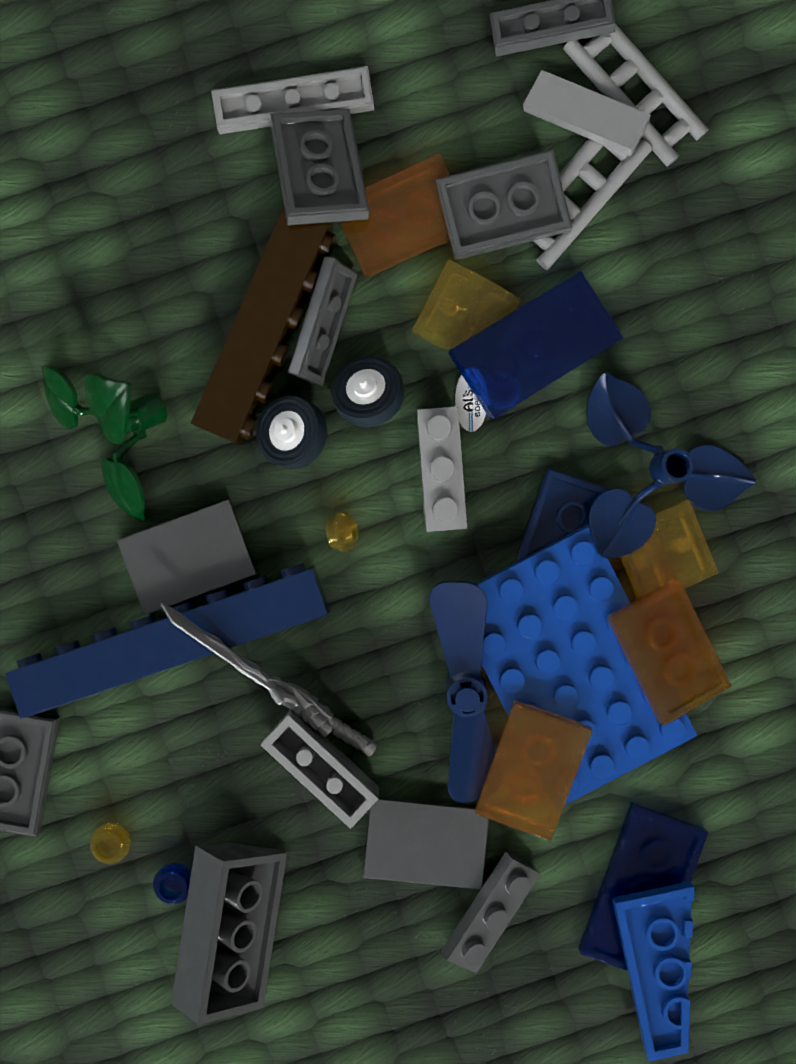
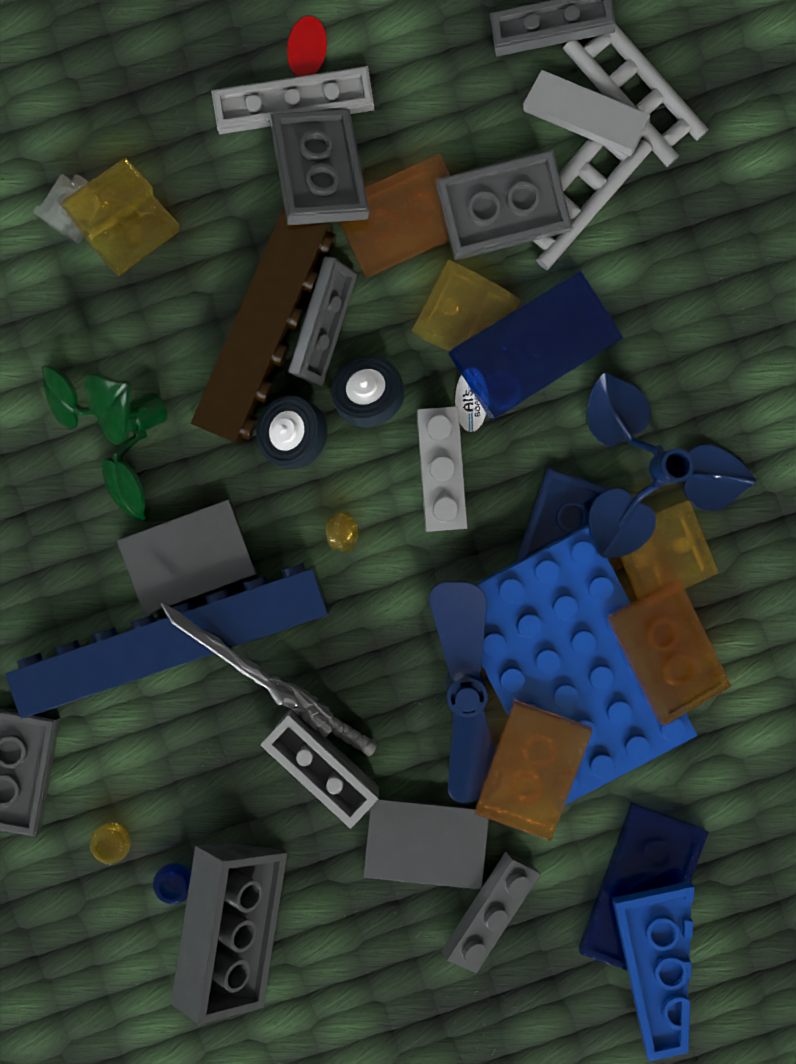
none -> clear brick [33,174,104,244]
none -> clear yellow slope [61,157,180,277]
none -> red sticker [287,16,327,77]

